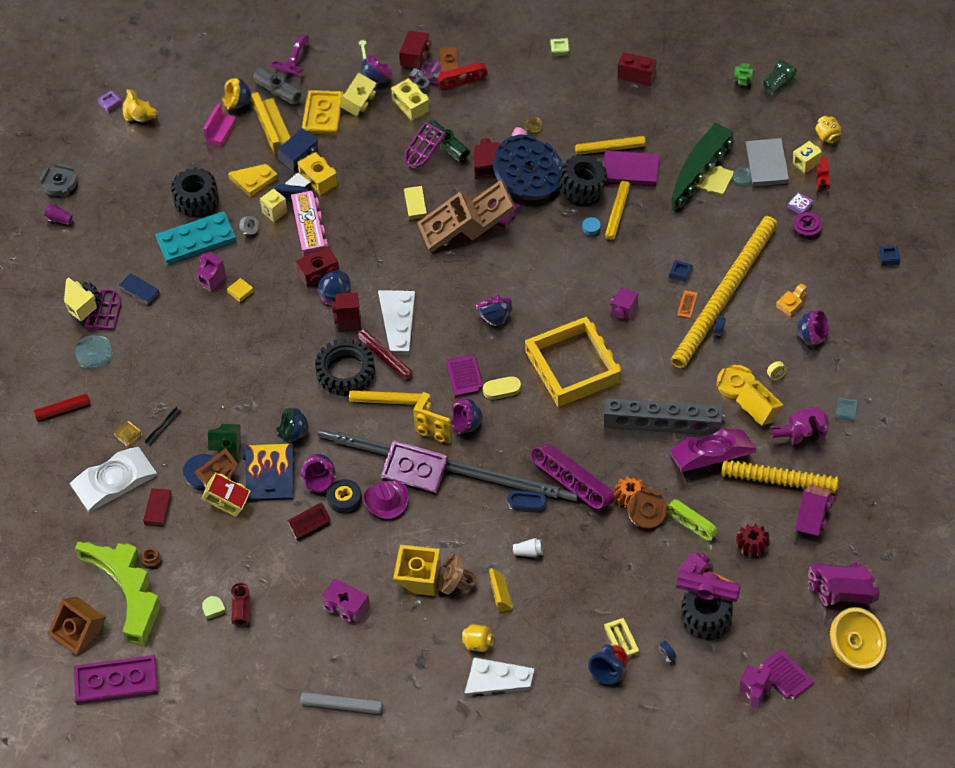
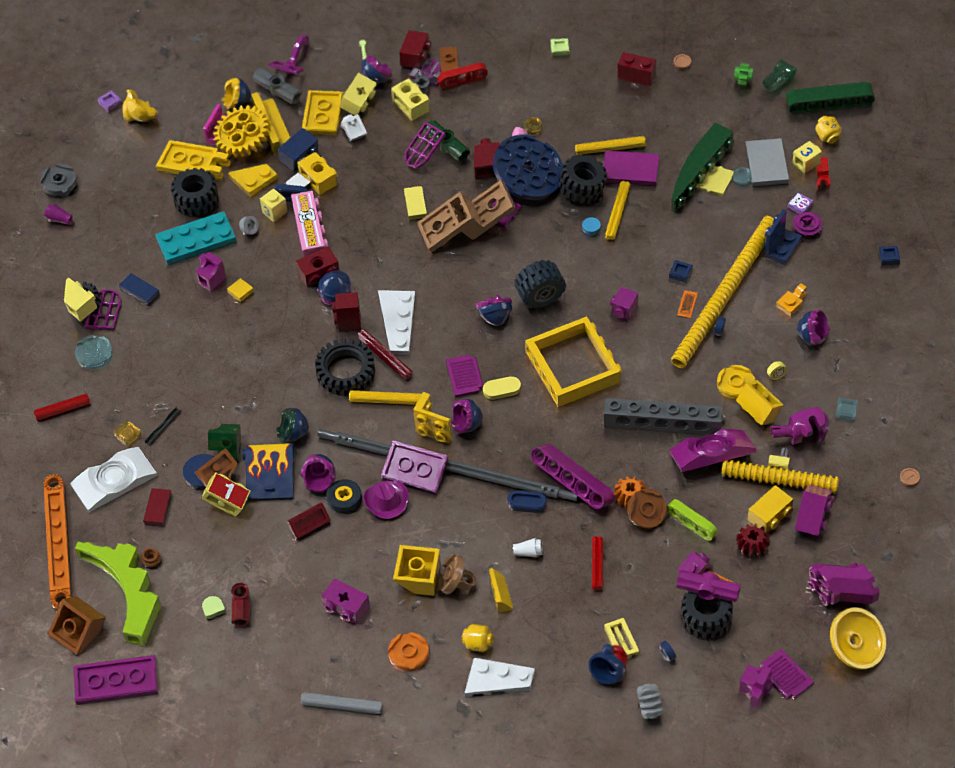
none -> orange plate [43,474,71,610]
none -> yellow tile [156,140,231,181]
none -> yellow gear [213,105,271,157]
none -> white bracket [340,115,367,142]
none -> orange tile [388,632,429,671]
none -> black wheel [514,260,566,309]
none -> red axle [592,536,603,591]
none -> light grey gear [637,684,663,719]
none -> nougat piece [674,54,691,70]
none -> yellow brick [748,485,793,532]
none -> dark blue bracket [764,209,802,265]
none -> light yellow piece [768,448,790,470]
none -> dark green beam [786,82,875,113]
none -> nougat piece [900,468,920,487]

